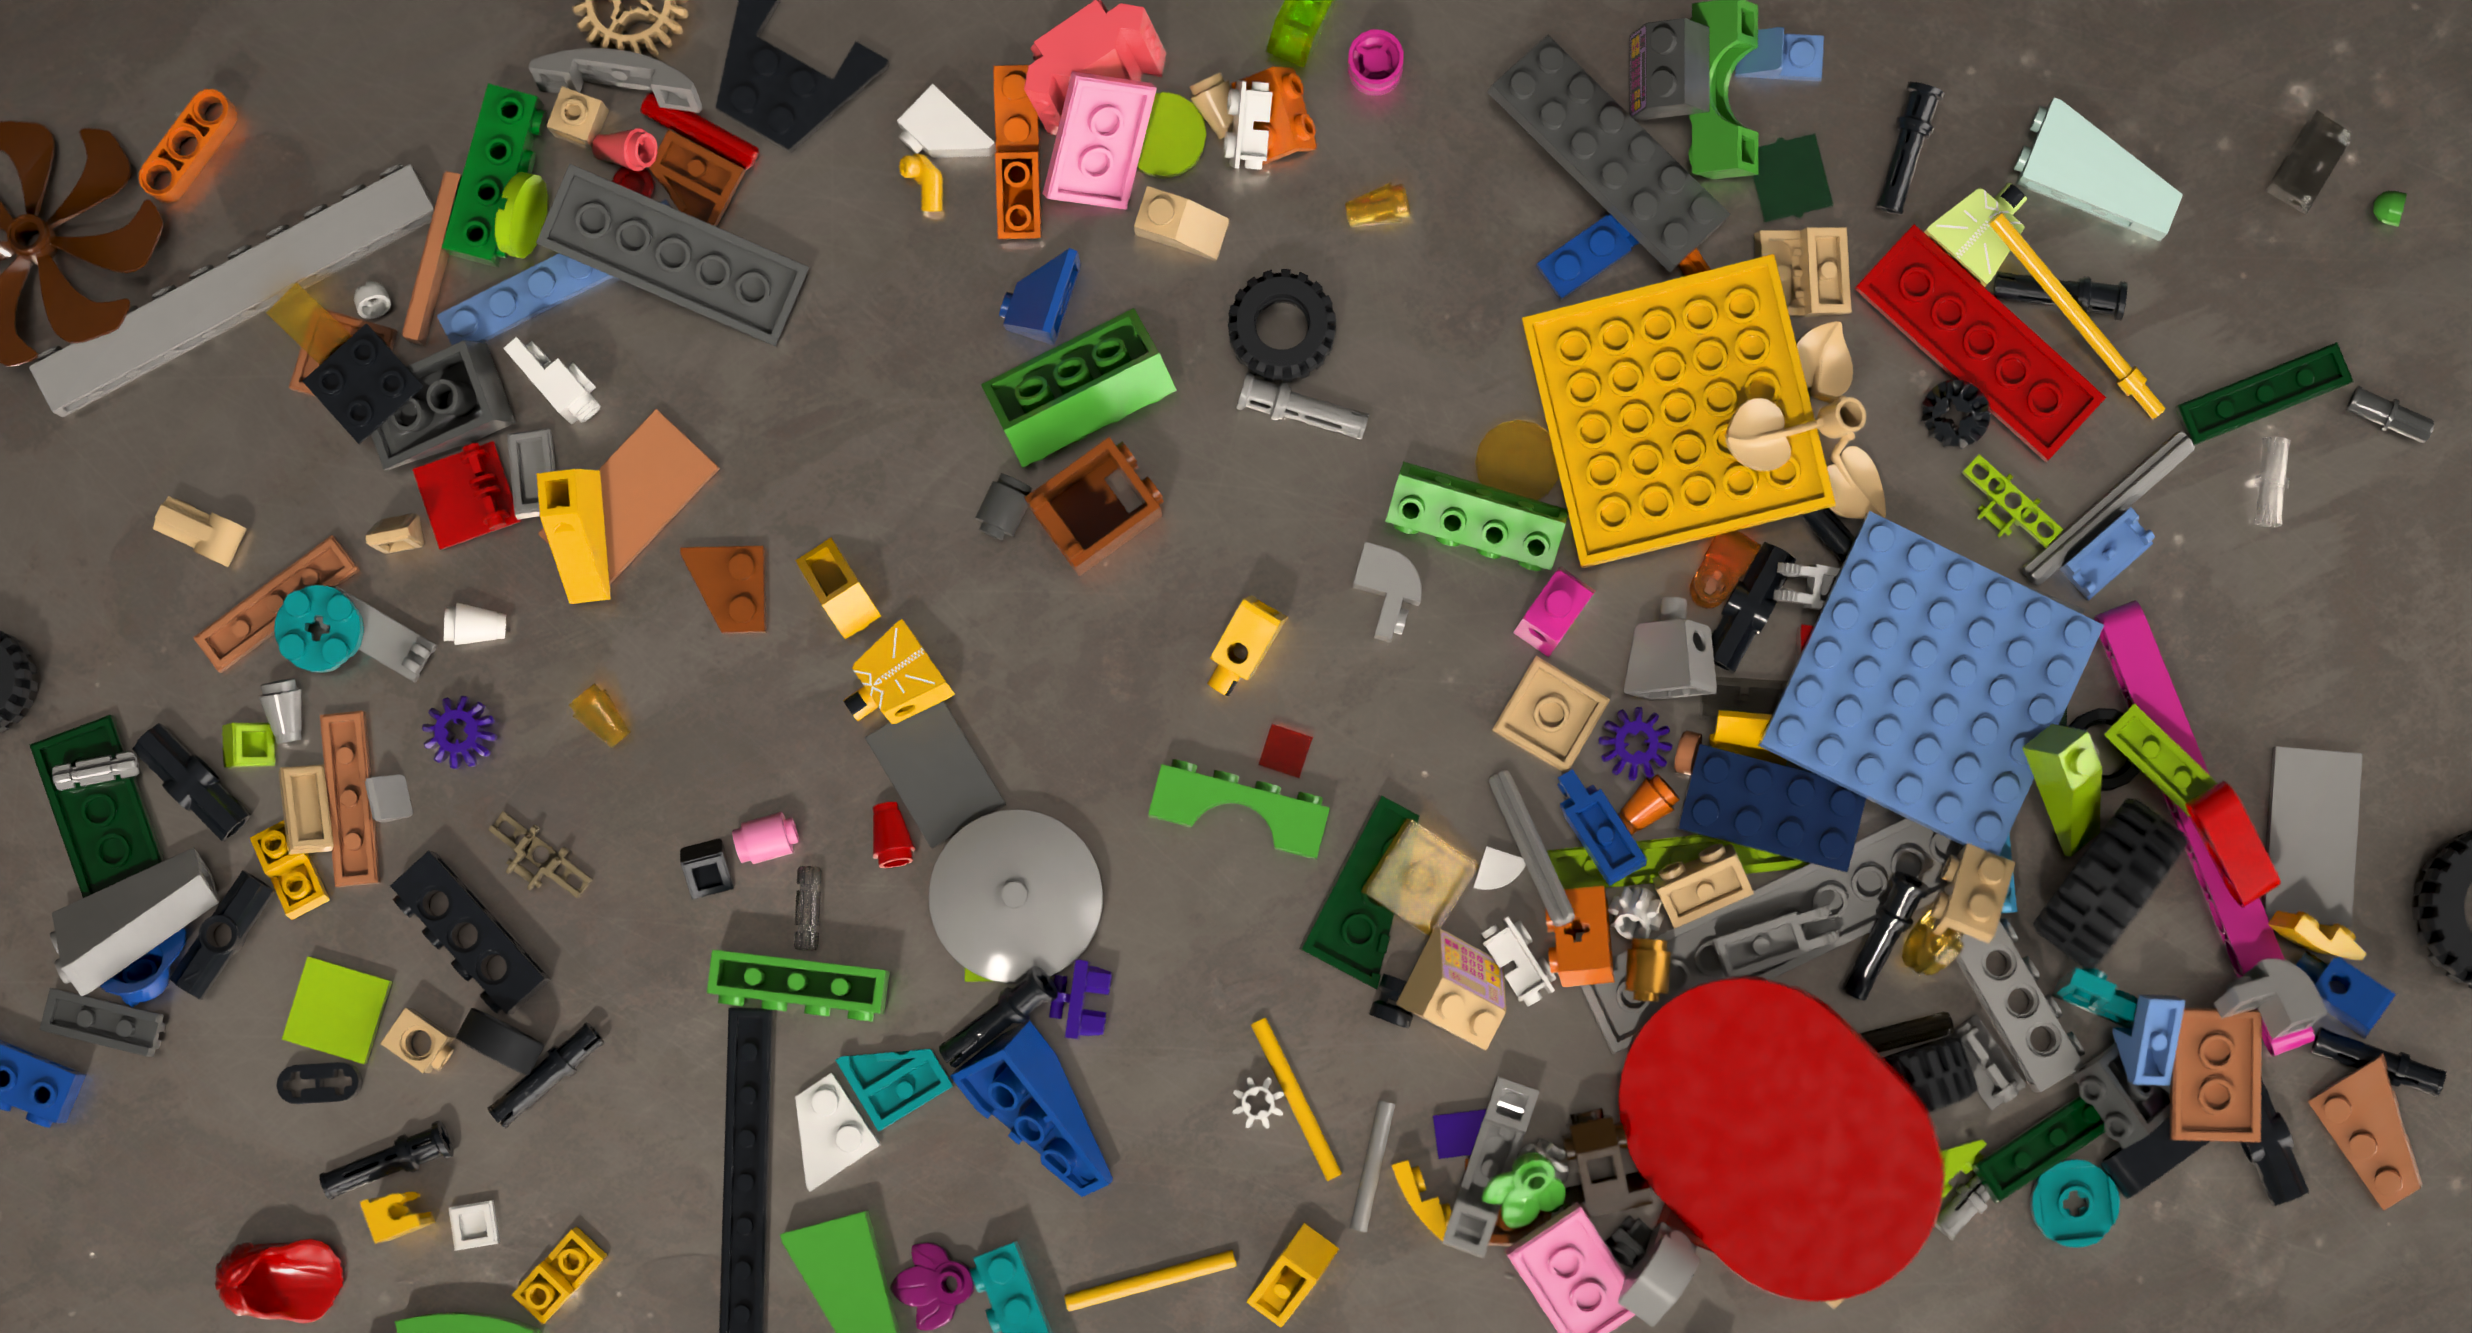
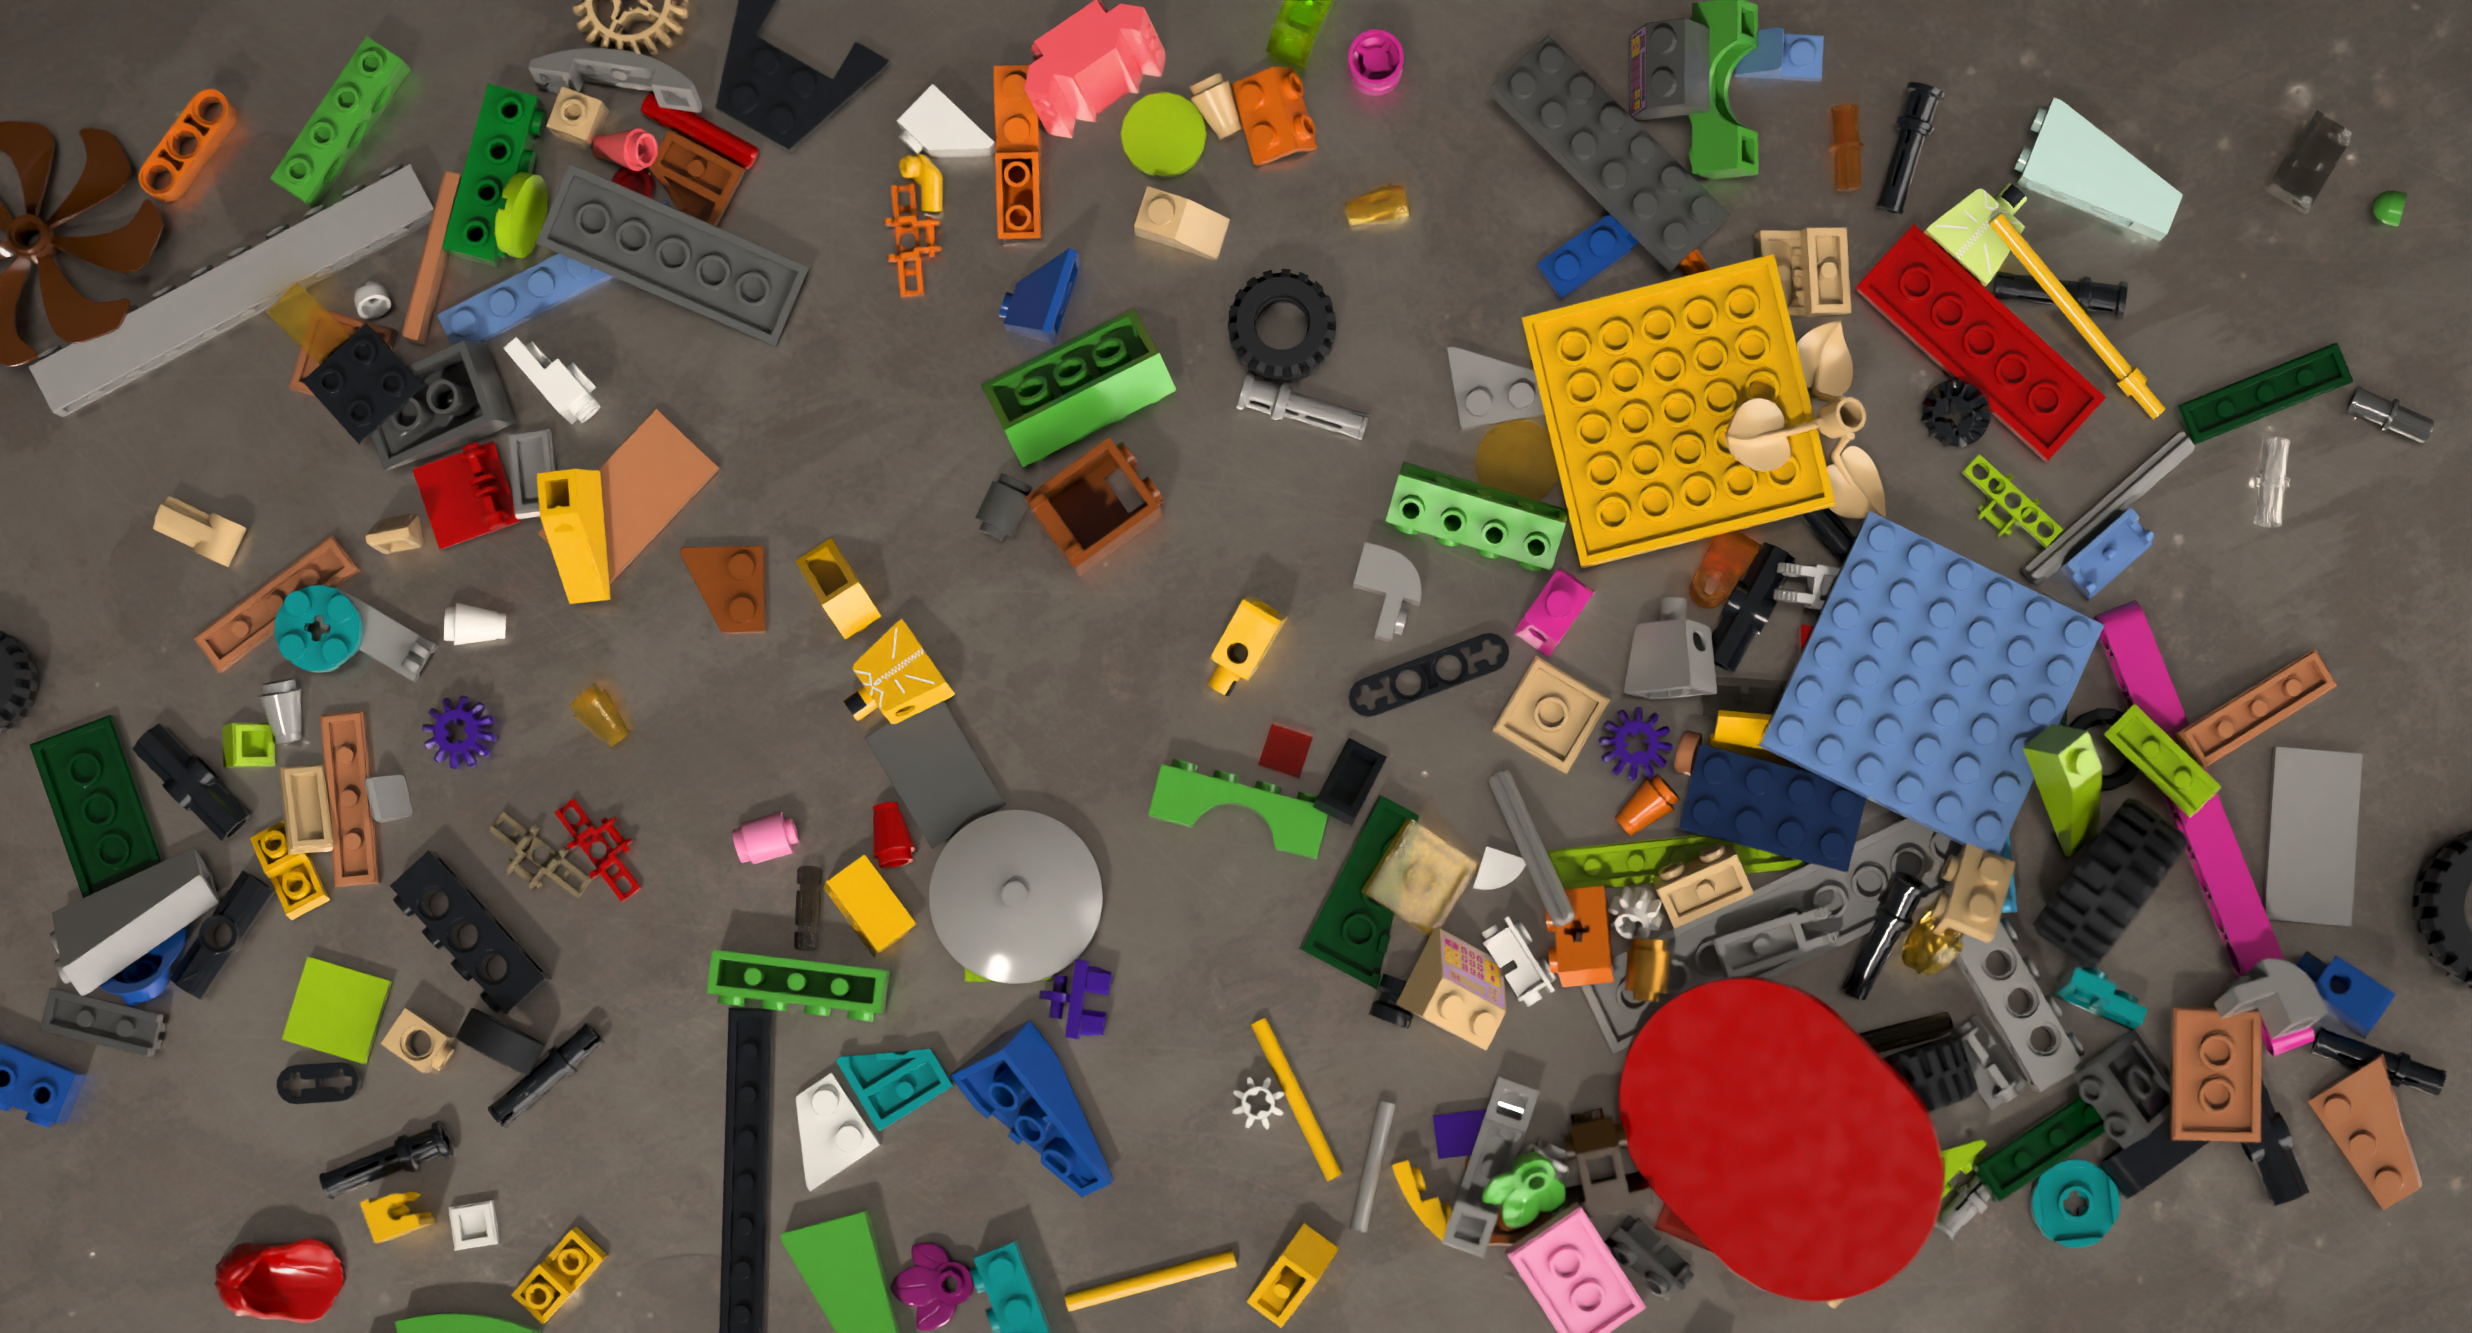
light grey axle [52,751,139,790] -> none
black slope [680,838,734,900] -> none
black pin [939,966,1058,1068] -> none
bright pink tile [1042,71,1157,210] -> none
white hinge [1223,80,1273,169] -> none
blue hinge [1557,769,1647,886] -> none
light grey brick [1617,1222,1700,1327] -> none
clear green piece [1752,133,1833,223] -> none
medium blue slope [2113,994,2185,1085] -> none
red beam [2185,780,2281,908] -> none
yellow slope [2268,910,2367,960] -> none
none -> bright green brick [270,36,411,208]
none -> red piece [554,798,642,902]
none -> yellow hinge [823,854,916,958]
none -> orange piece [884,183,942,297]
none -> black tile [1313,738,1387,827]
none -> black beam [1348,633,1509,718]
none -> light grey wing [1446,347,1545,431]
none -> clear orange axle [1830,104,1864,192]
none -> nougat tile [2174,649,2337,769]

